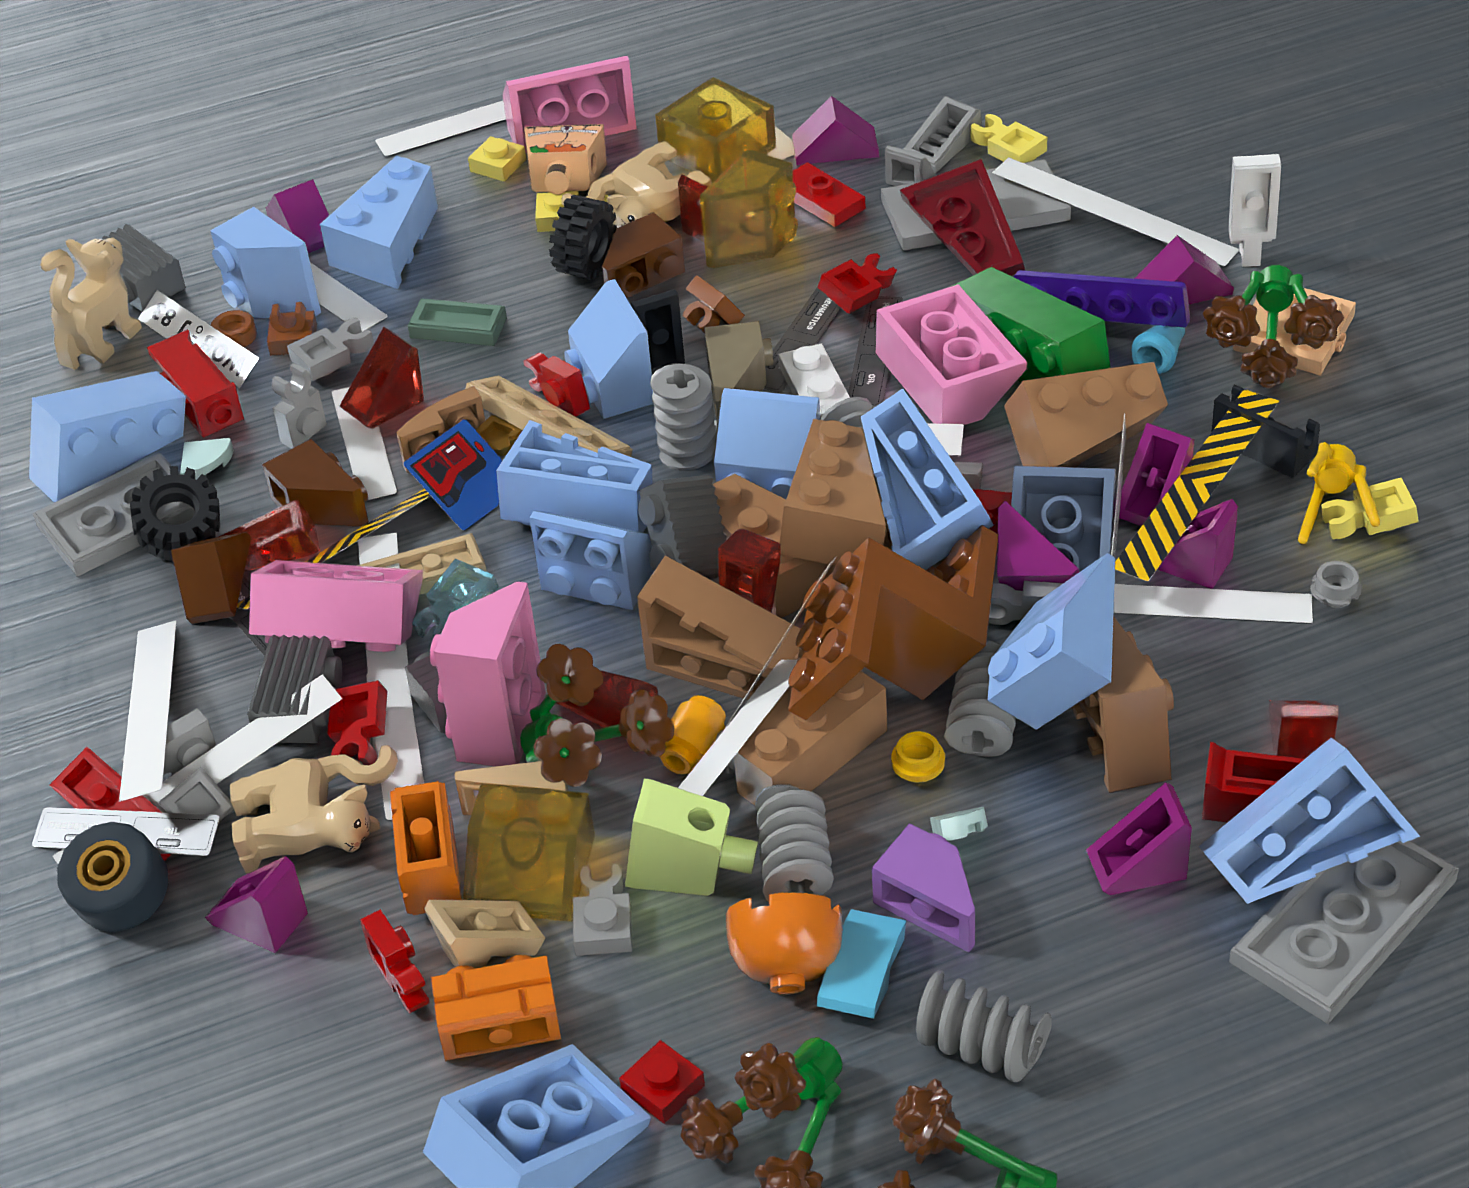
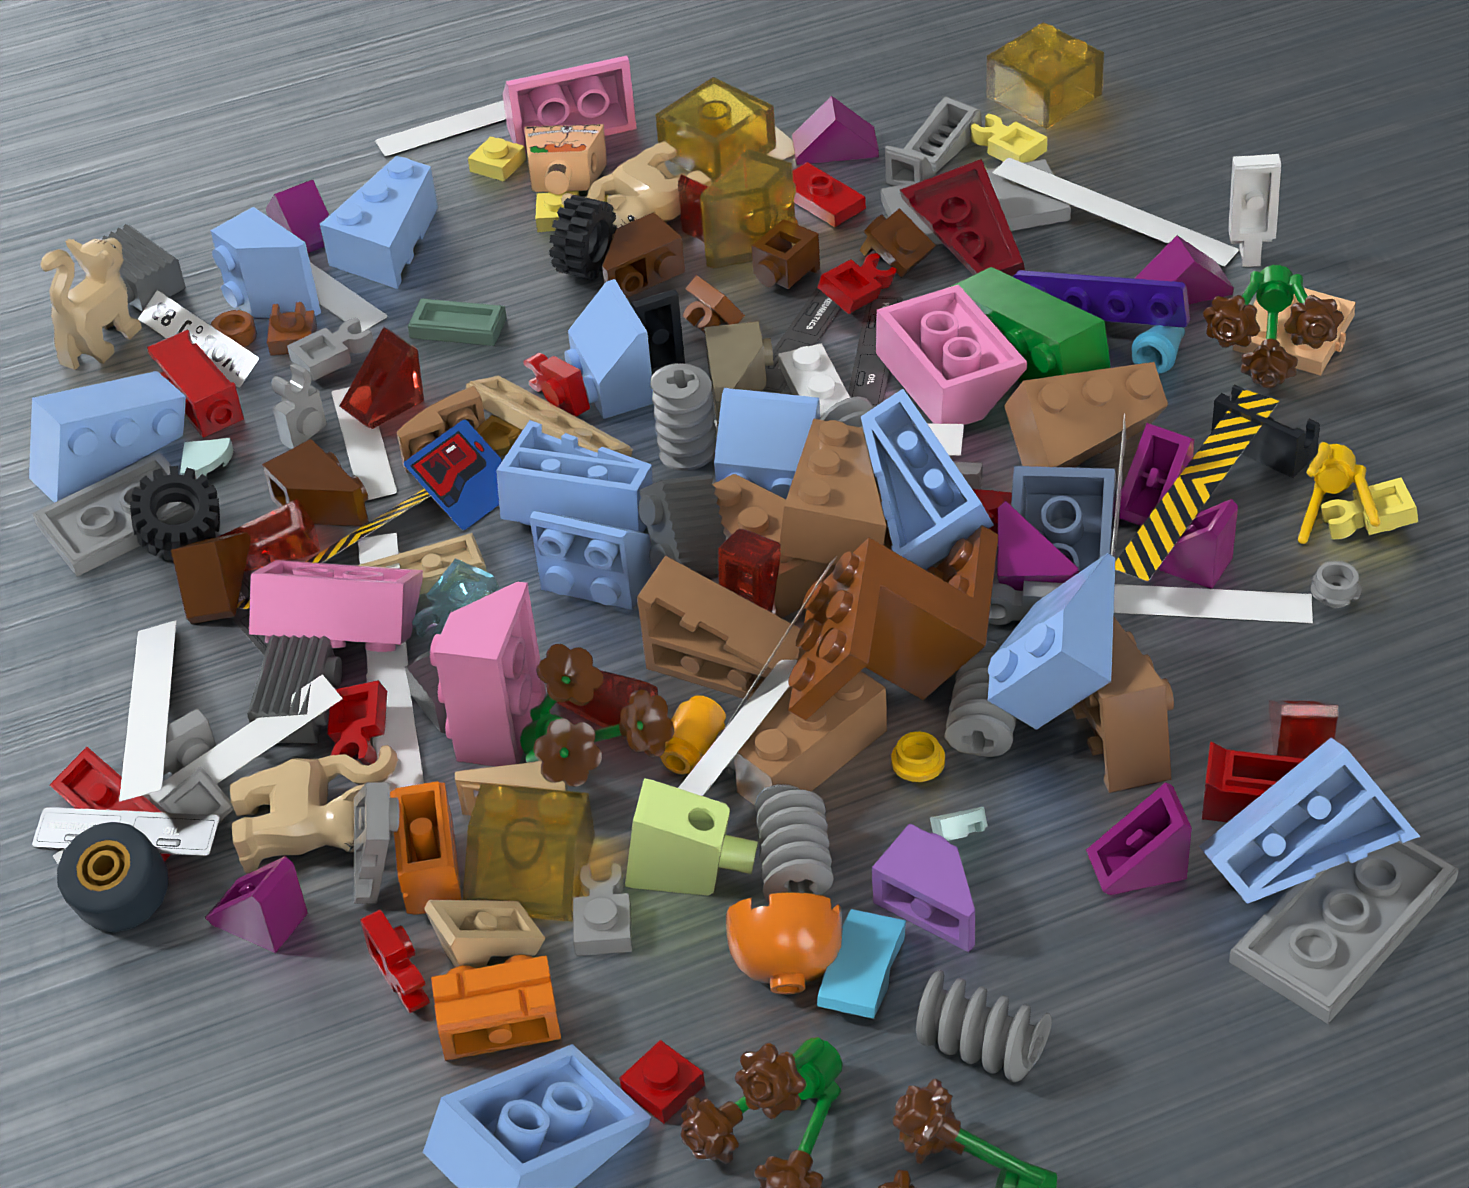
none -> light grey wing [354,782,399,904]
none -> reddish brown brick [751,219,820,289]
none -> reddish brown bracket [860,208,936,278]
none -> clear yellow brick [986,22,1104,129]

